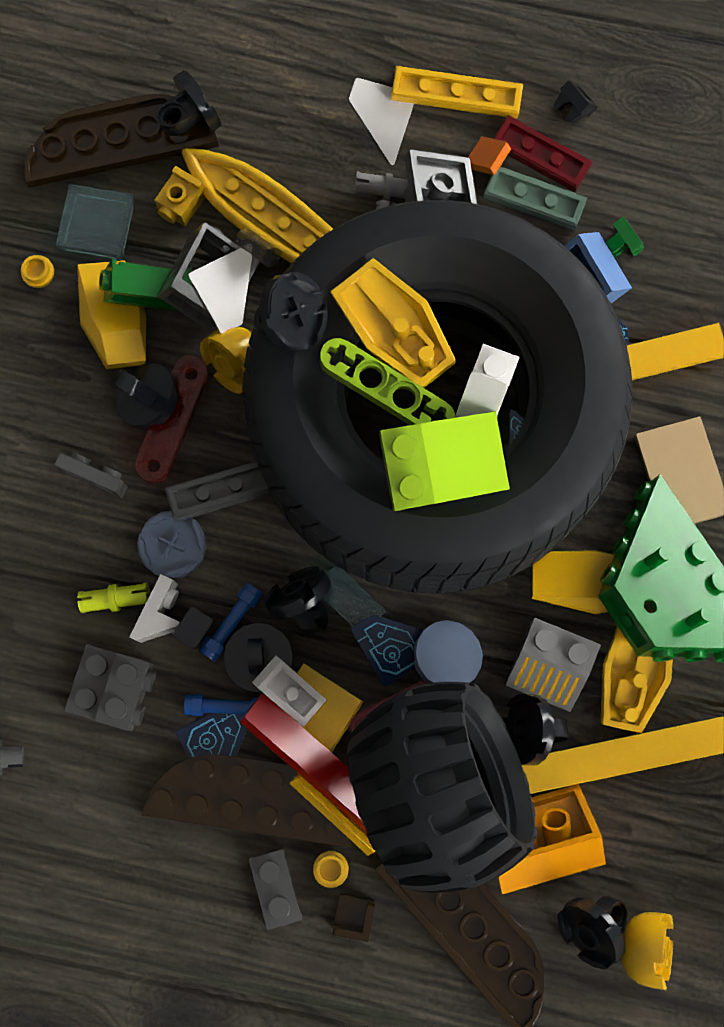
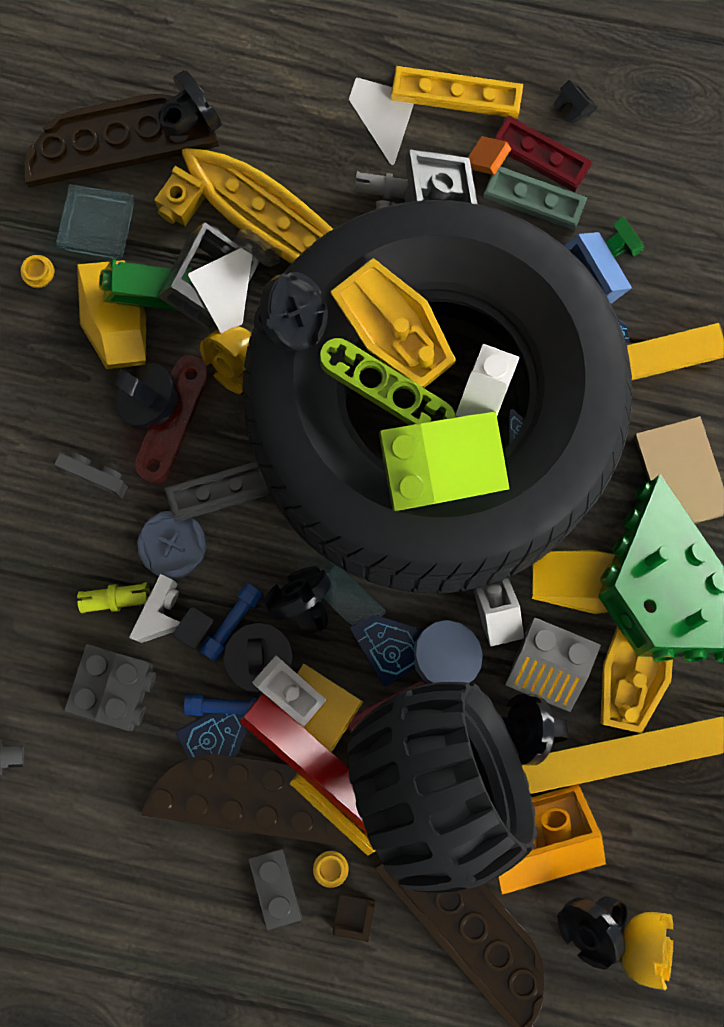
none -> white slope [473,578,524,646]

